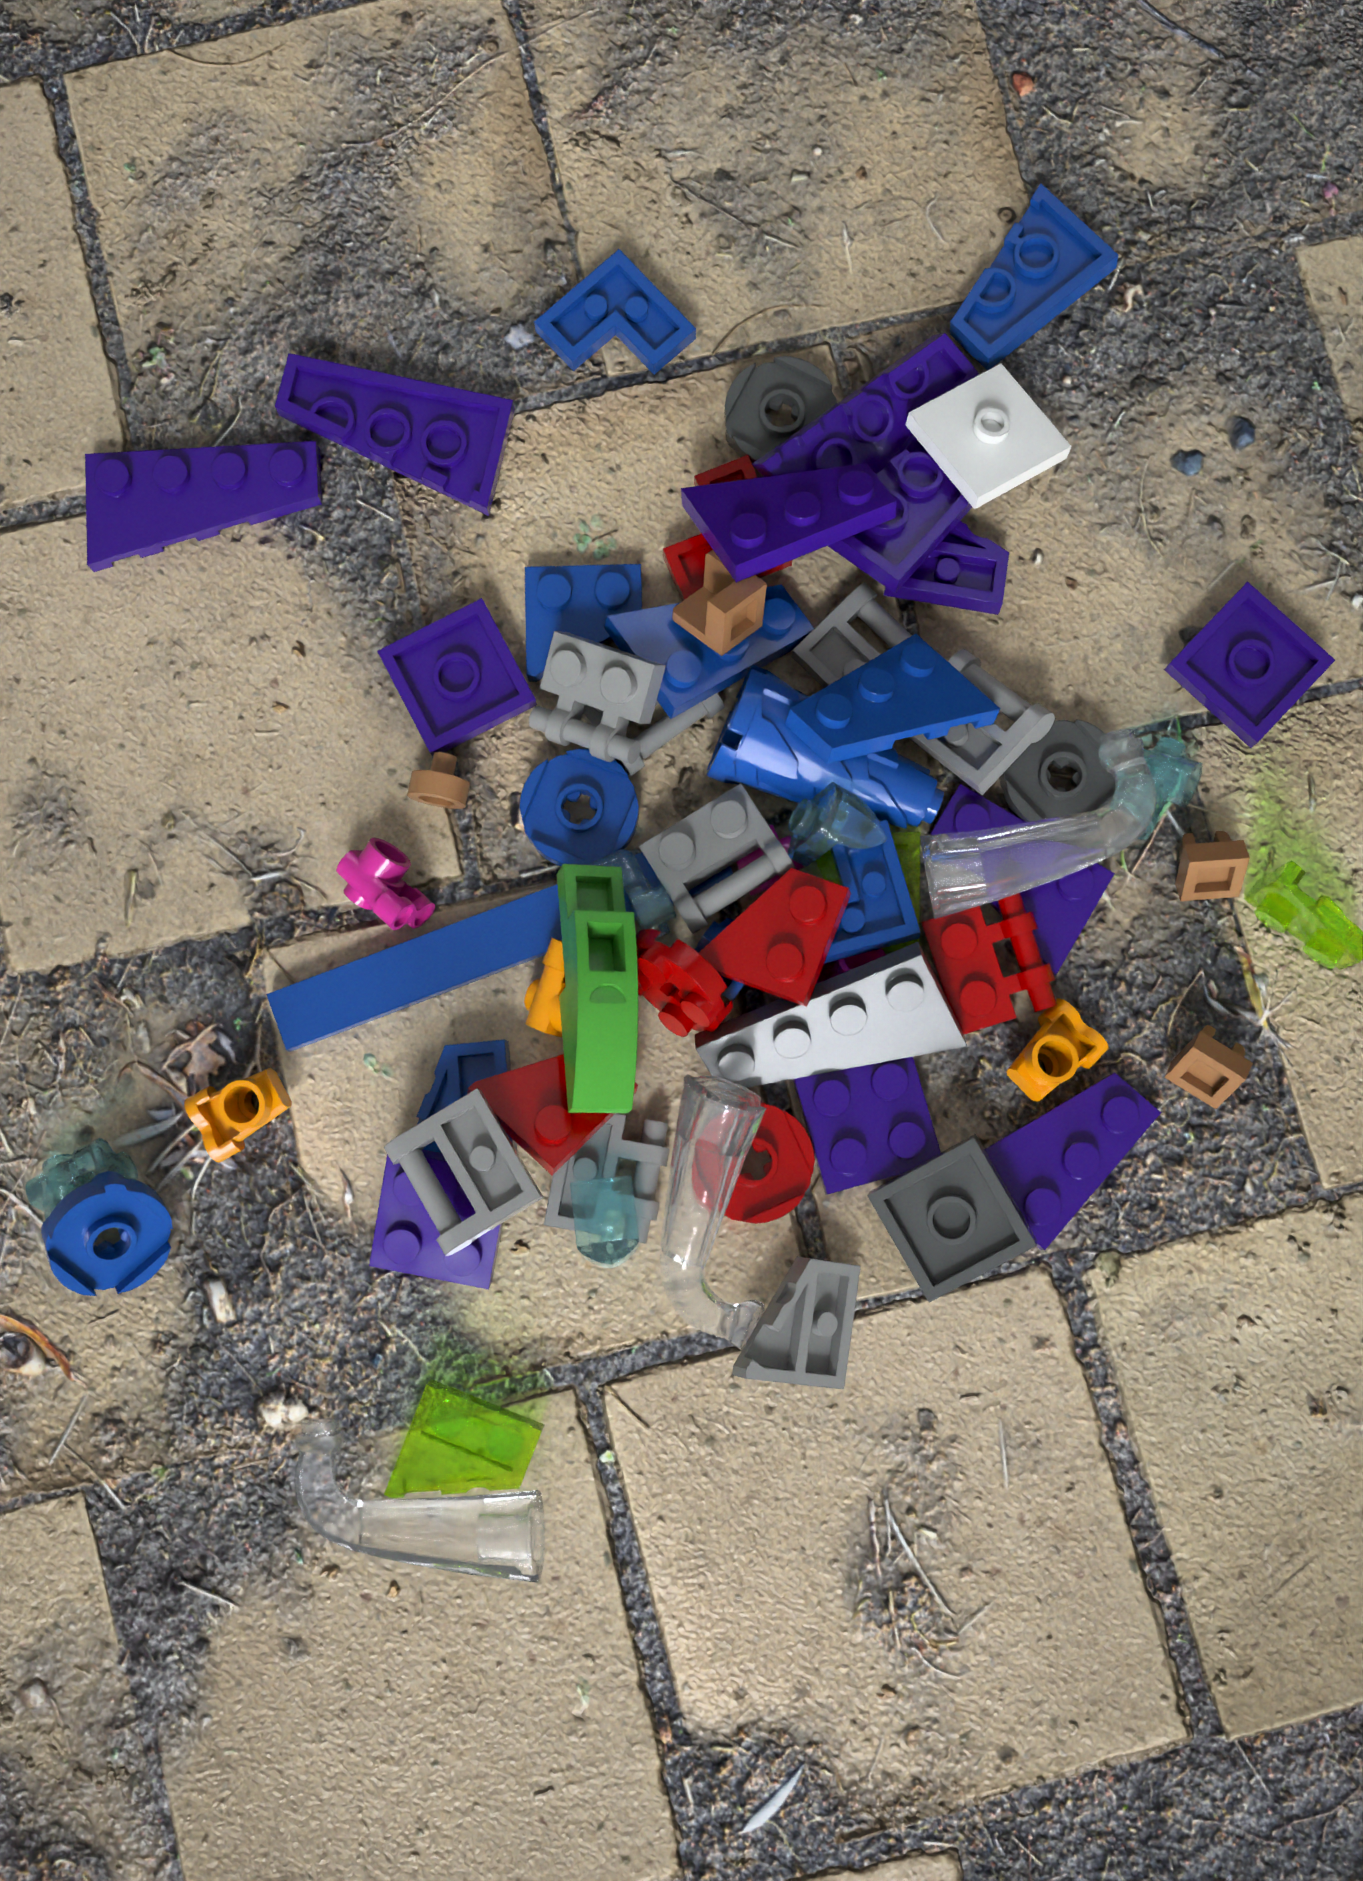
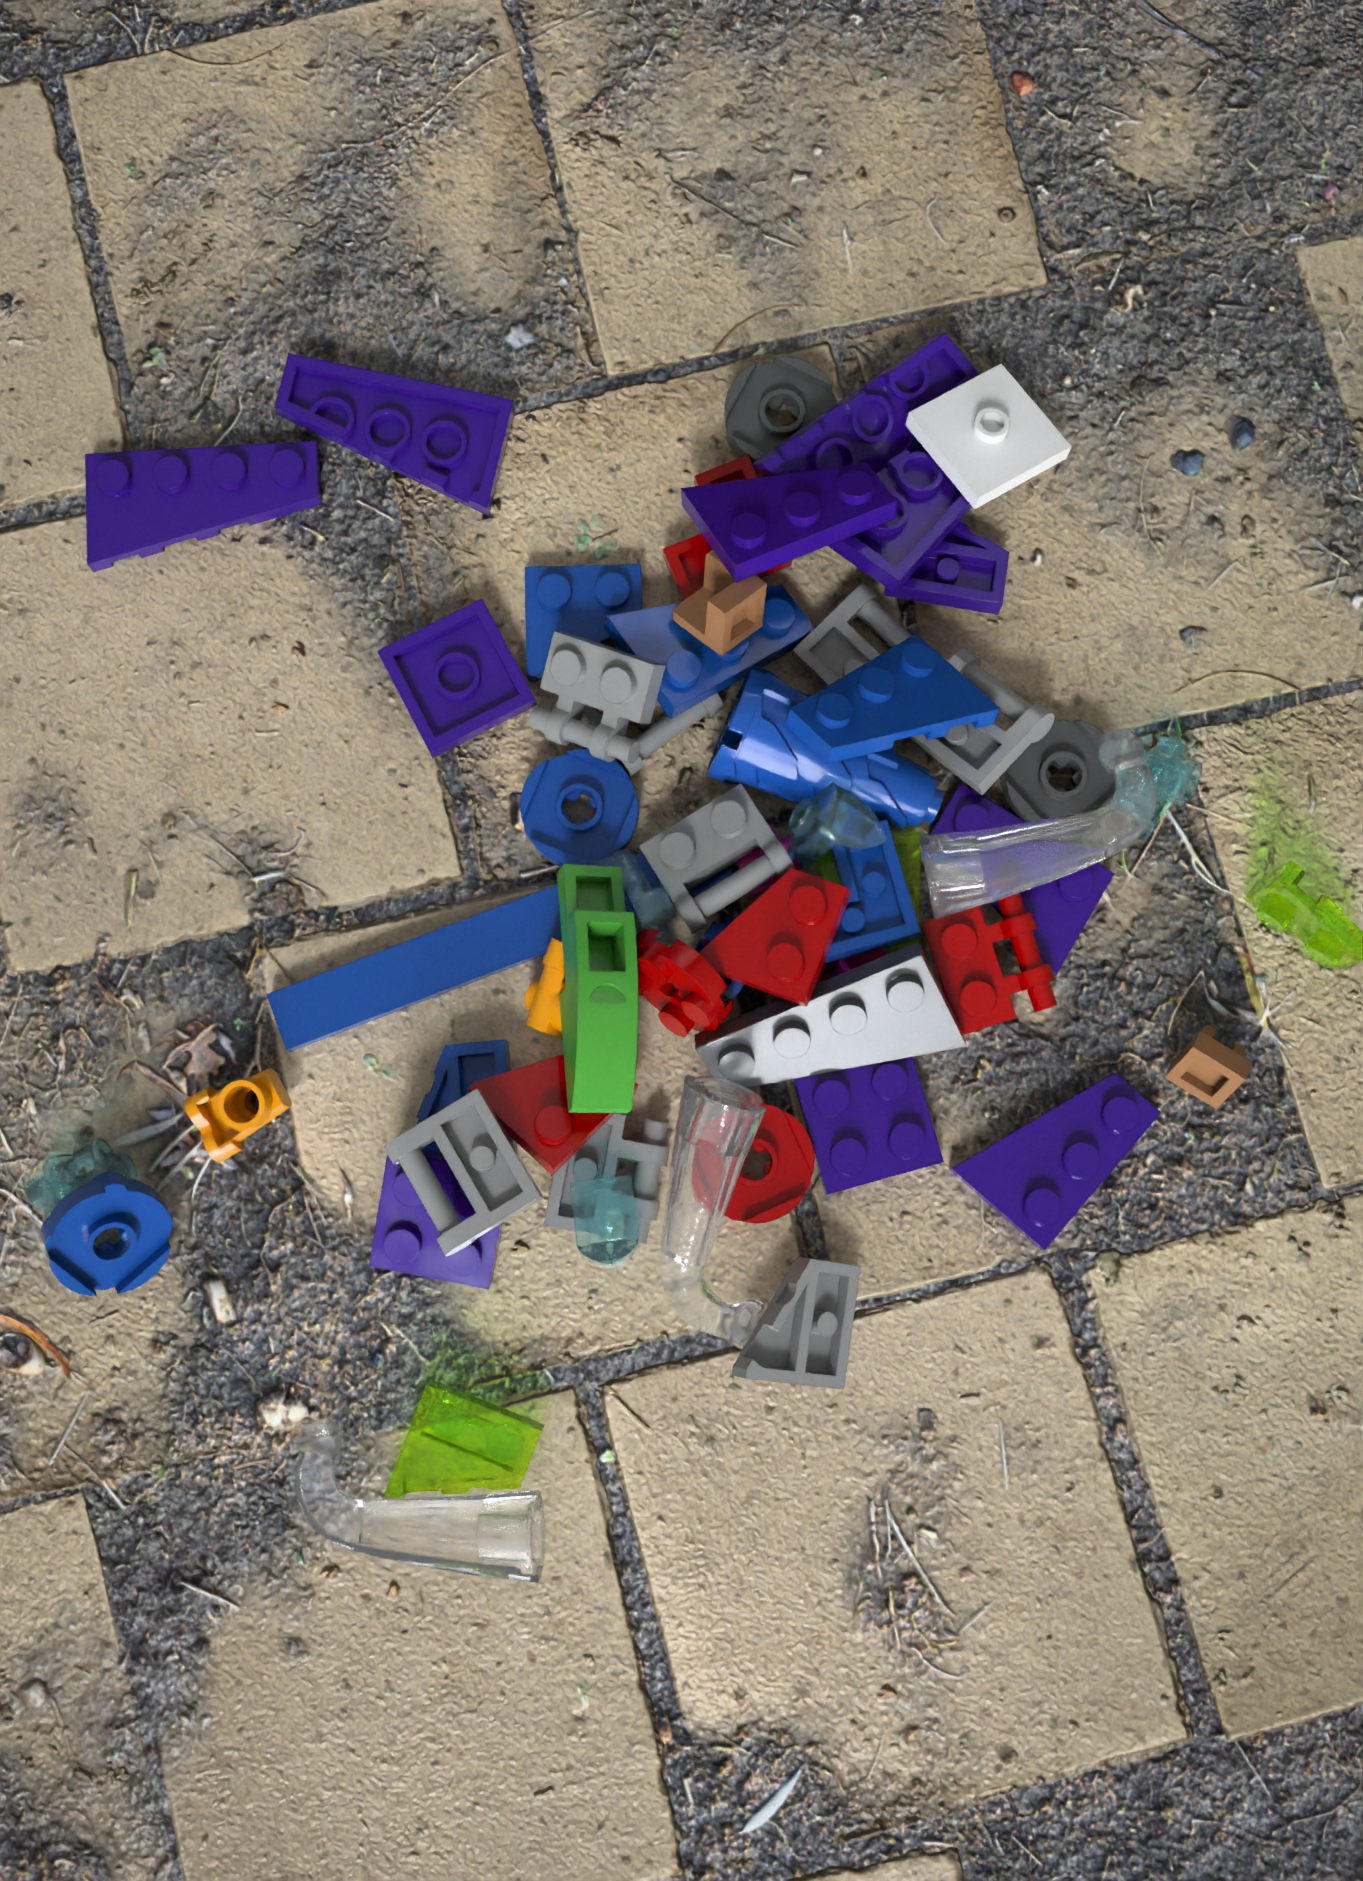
dark pink plate [336,838,435,930] -> none
medium nougat tile [407,752,470,809] -> none
blue plate [534,249,696,375] -> none
dark grey plate [867,1134,1038,1303] -> none
blue wing [950,183,1119,371] -> none
light orange plate [1006,998,1109,1102] -> none
dark purple plate [1164,581,1335,748] -> none
medium nougat tile [1175,831,1250,901] -> none

